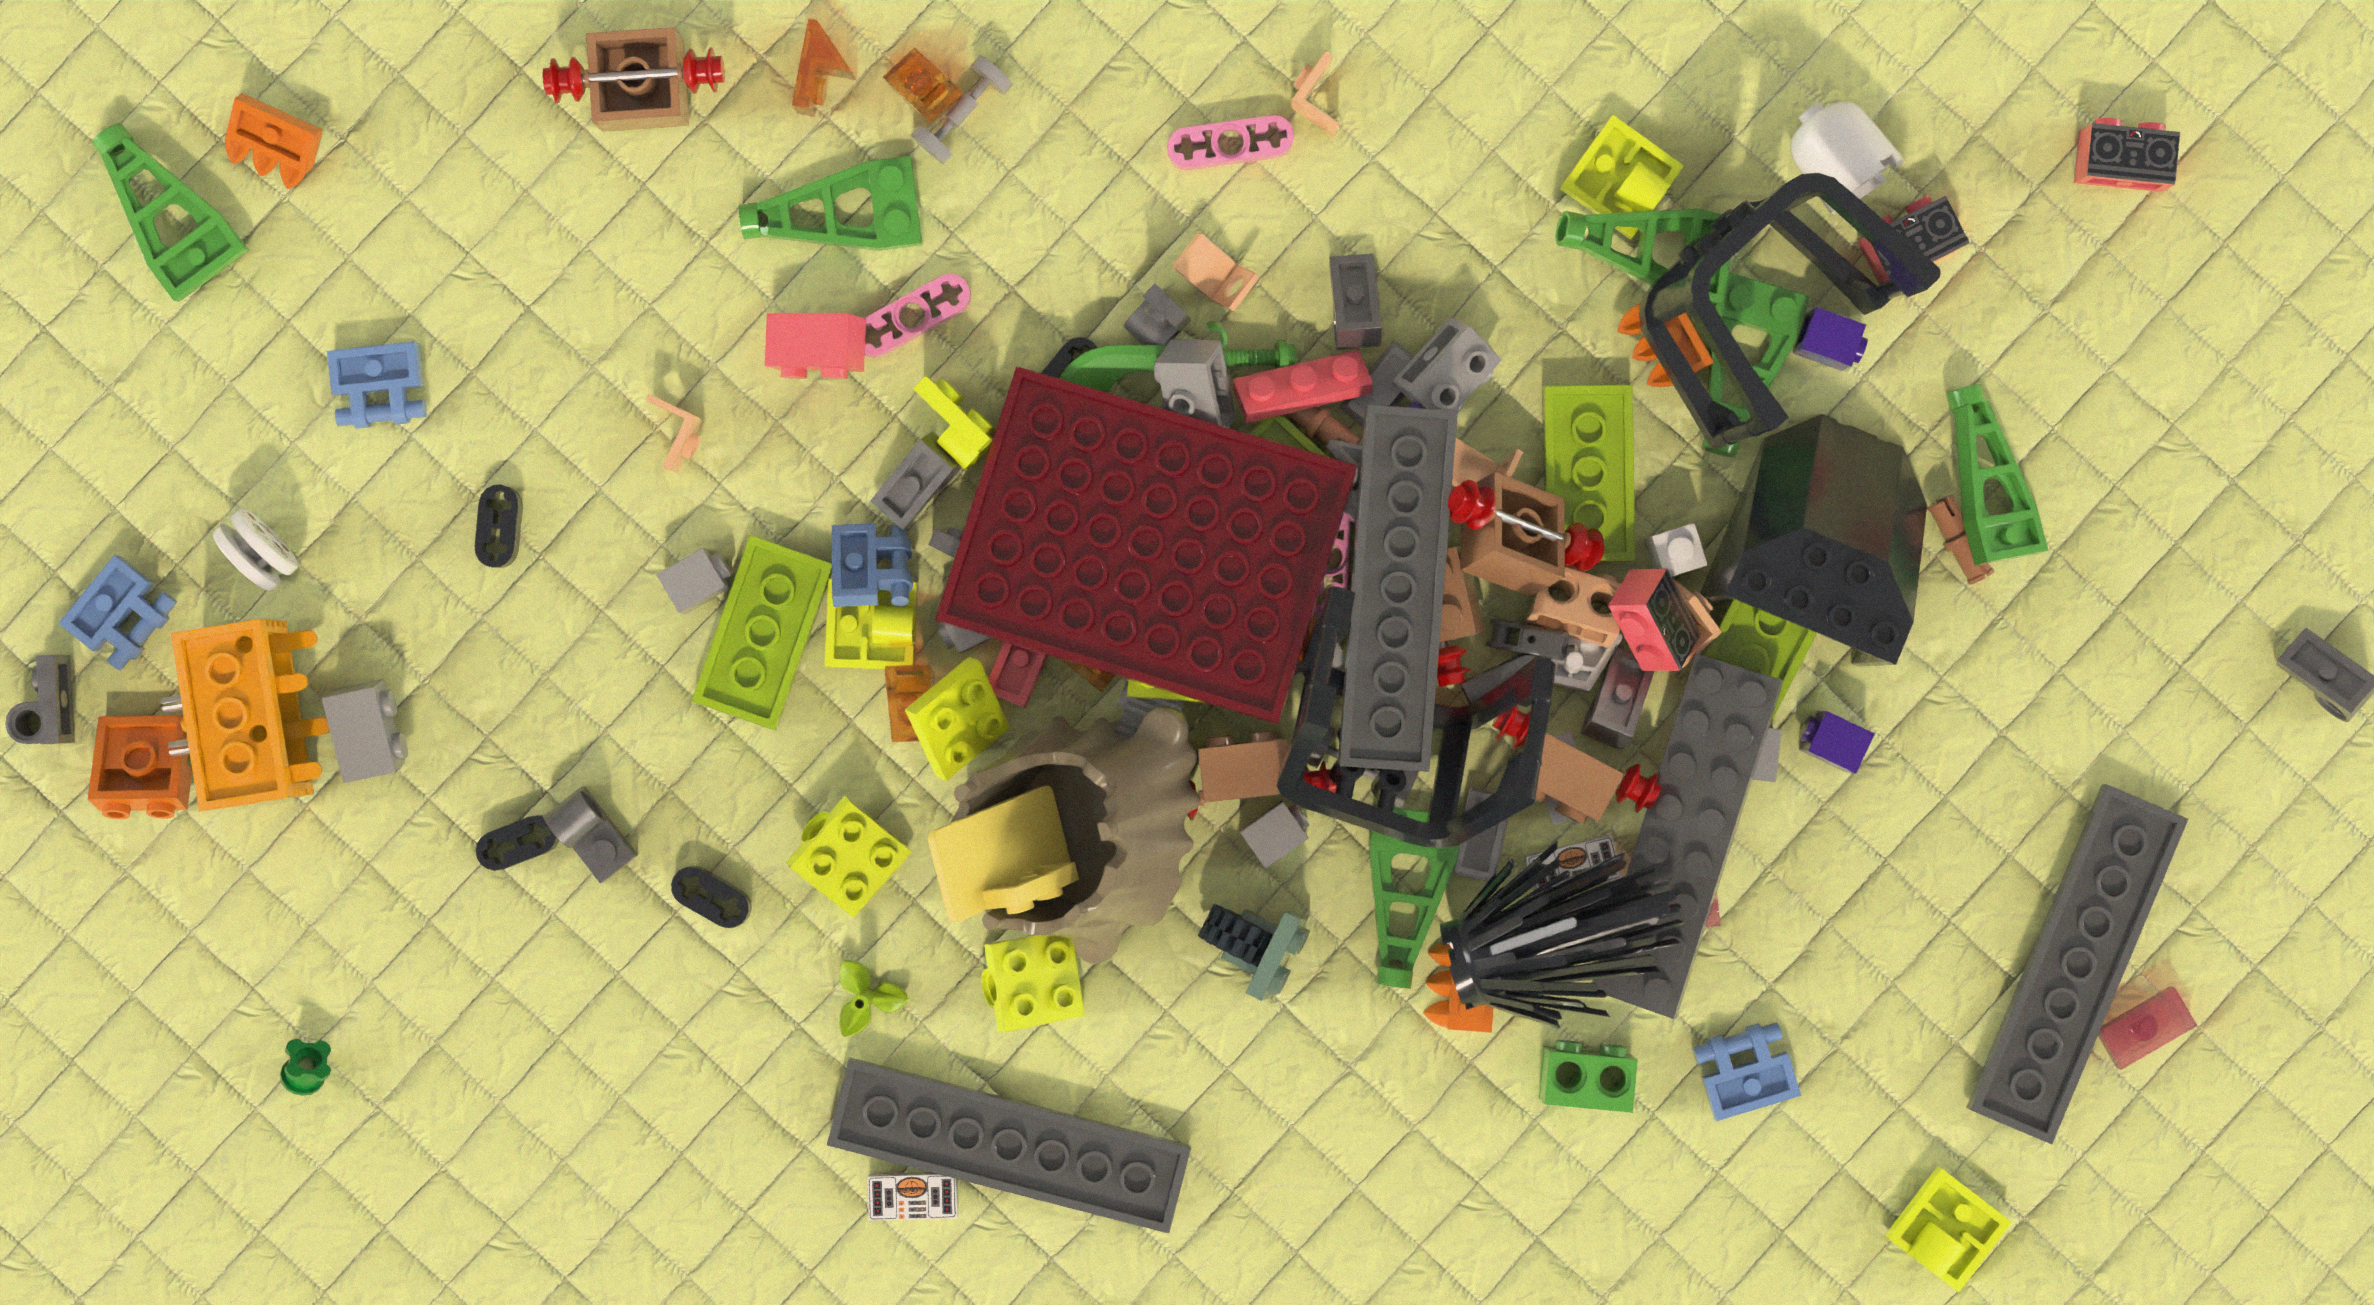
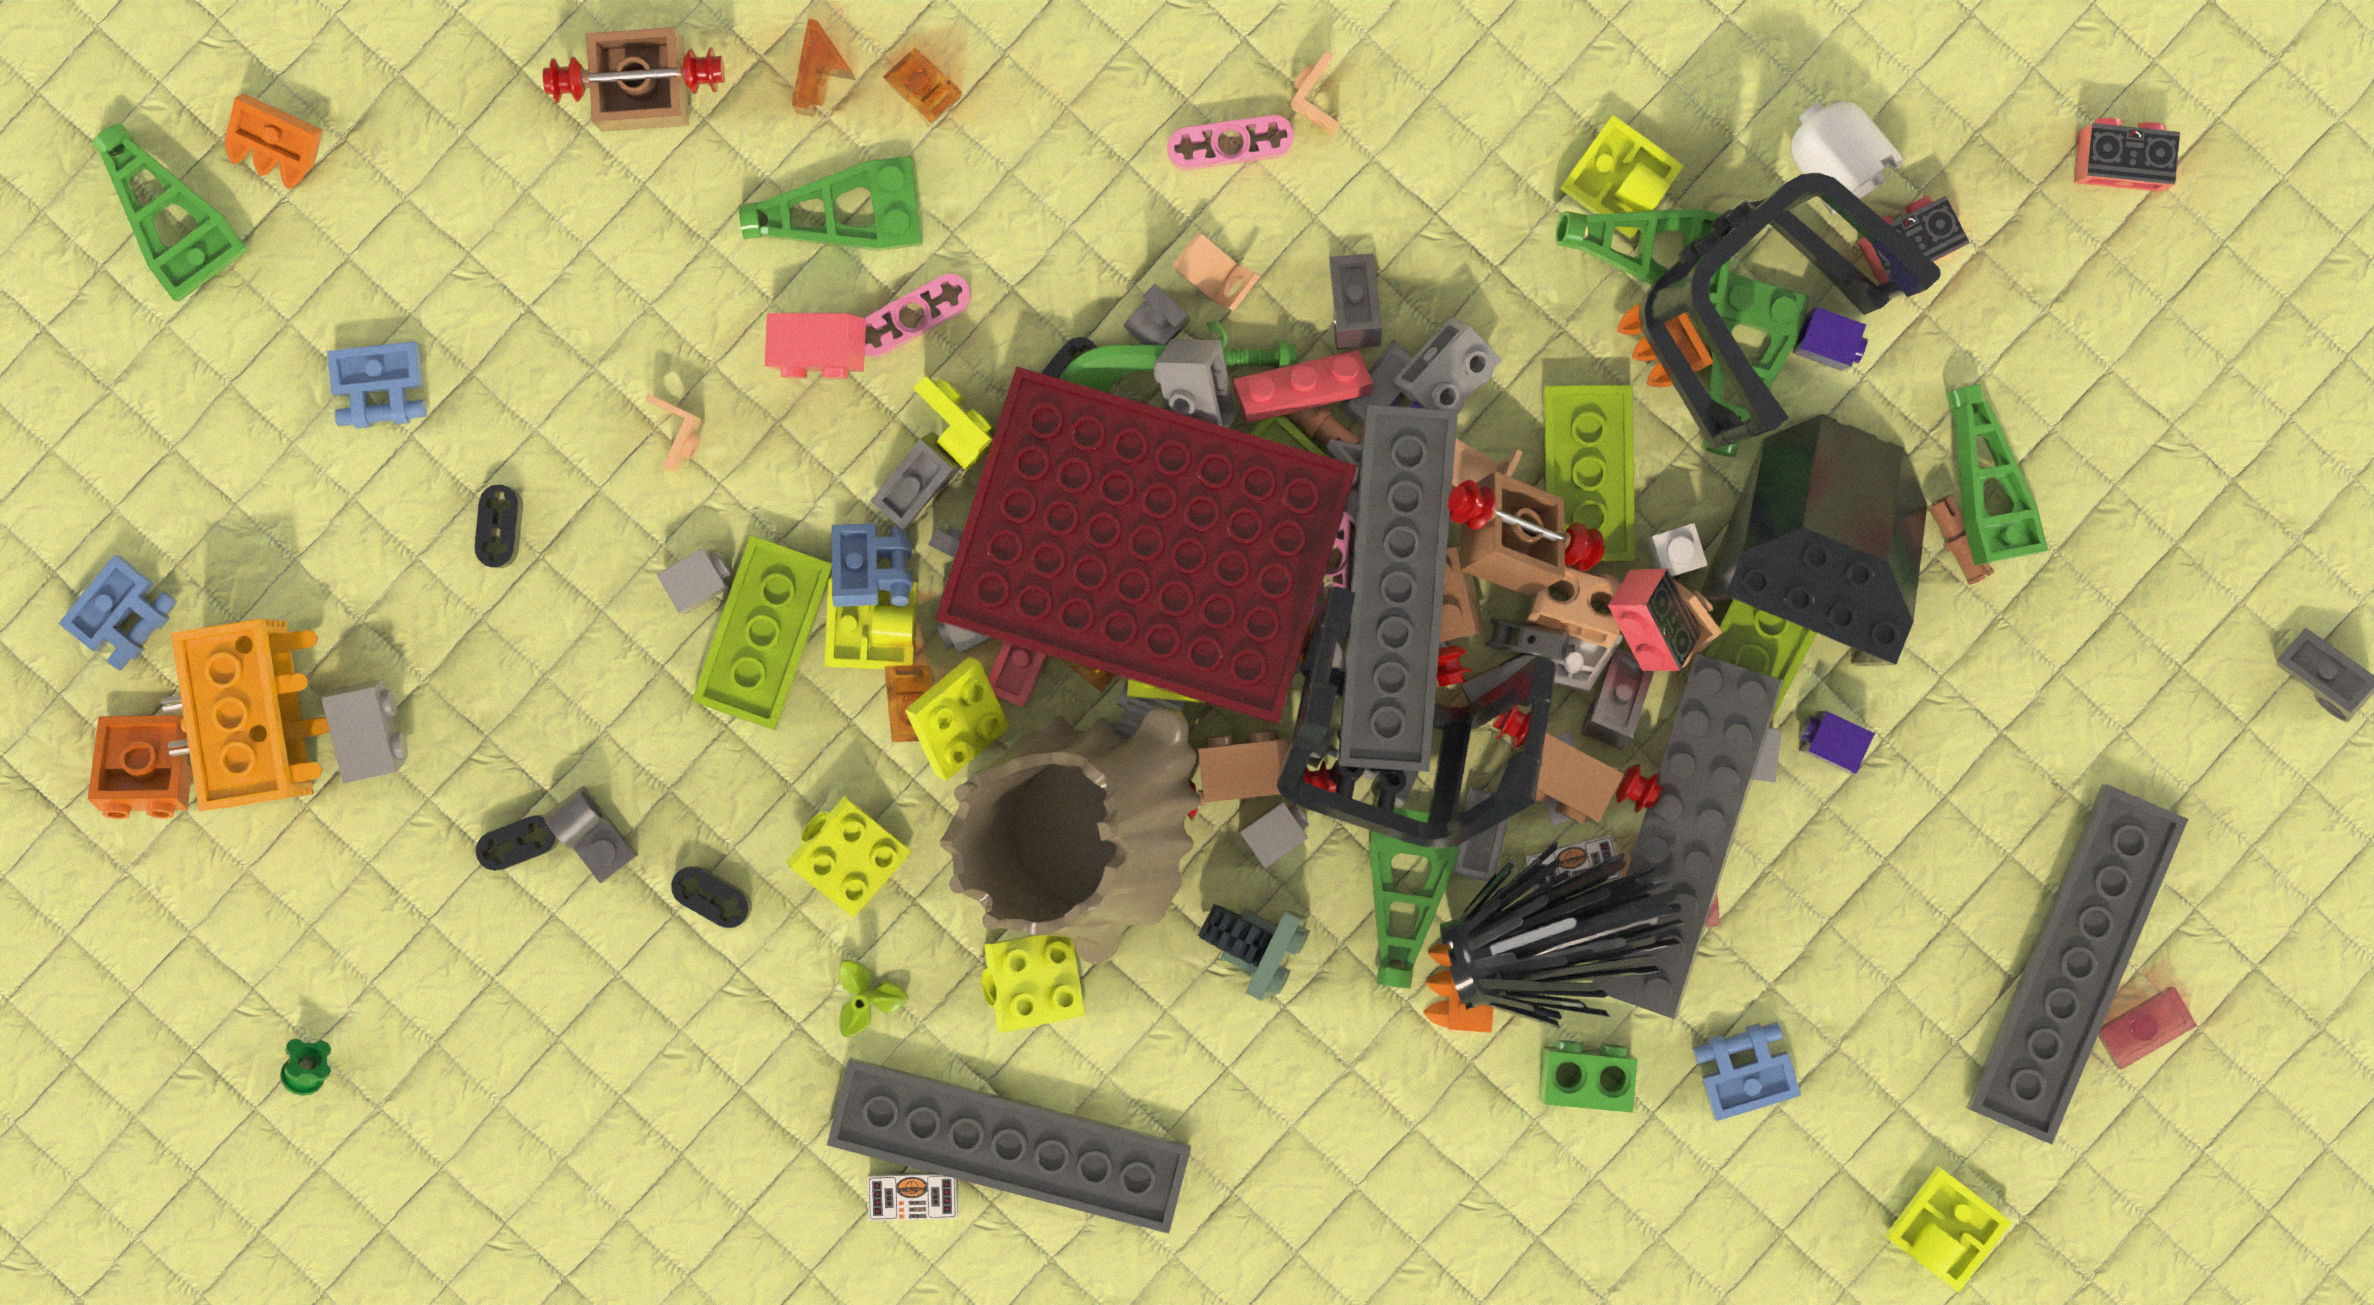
flat silver plate [5,655,75,744] -> none
white head [213,508,298,591] -> none
light grey wheel [911,55,1013,164] -> none
light yellow bracket [928,785,1079,922] -> none

